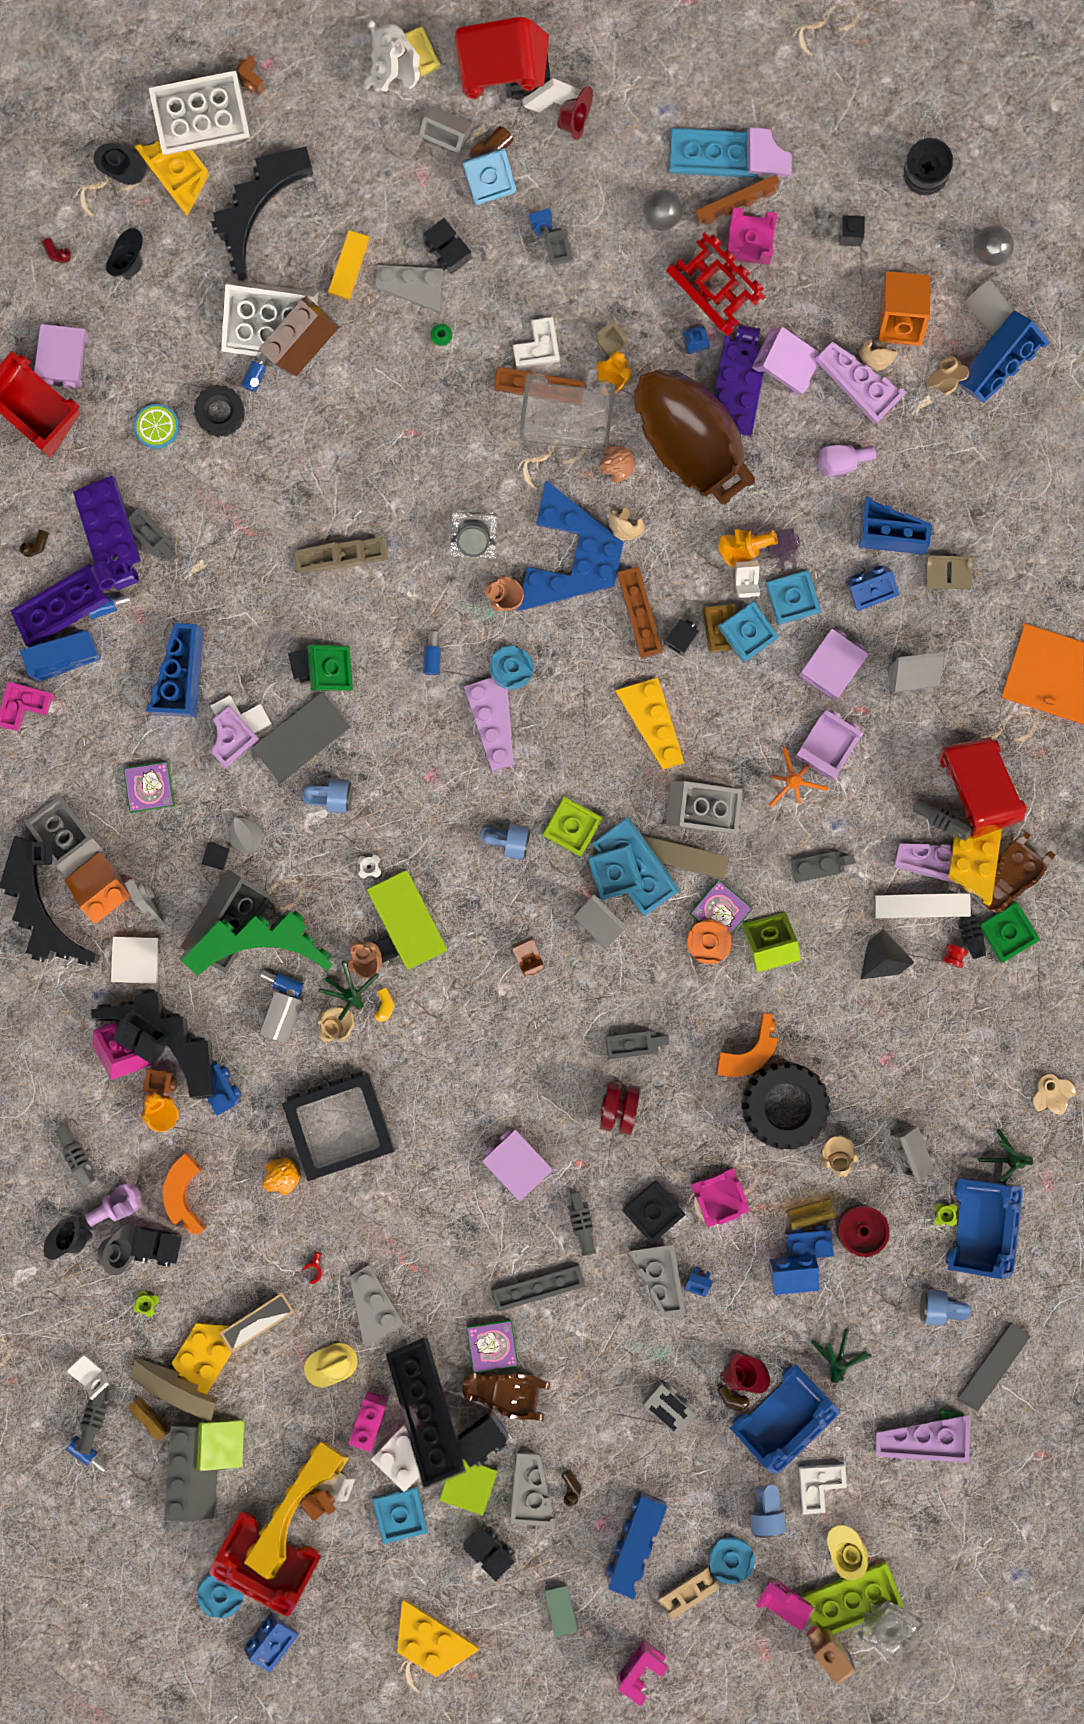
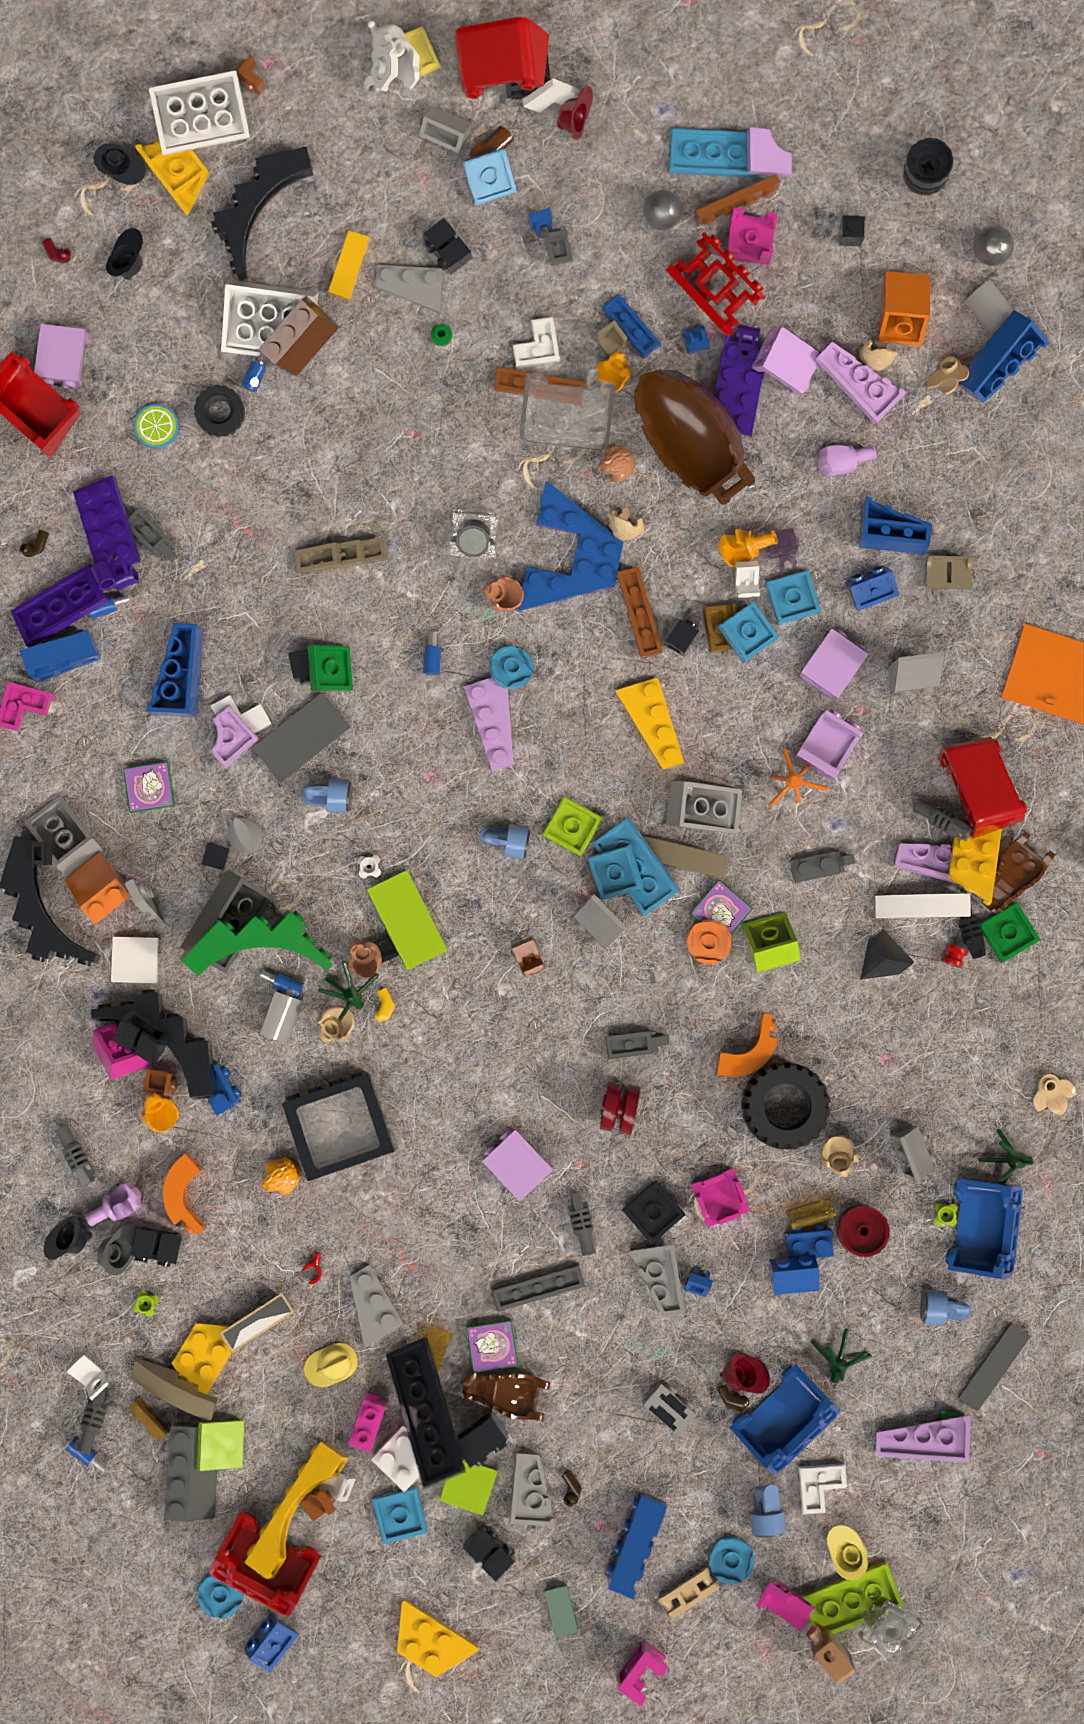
none -> clear yellow tile [426,1324,453,1372]
none -> blue tile [602,294,661,359]

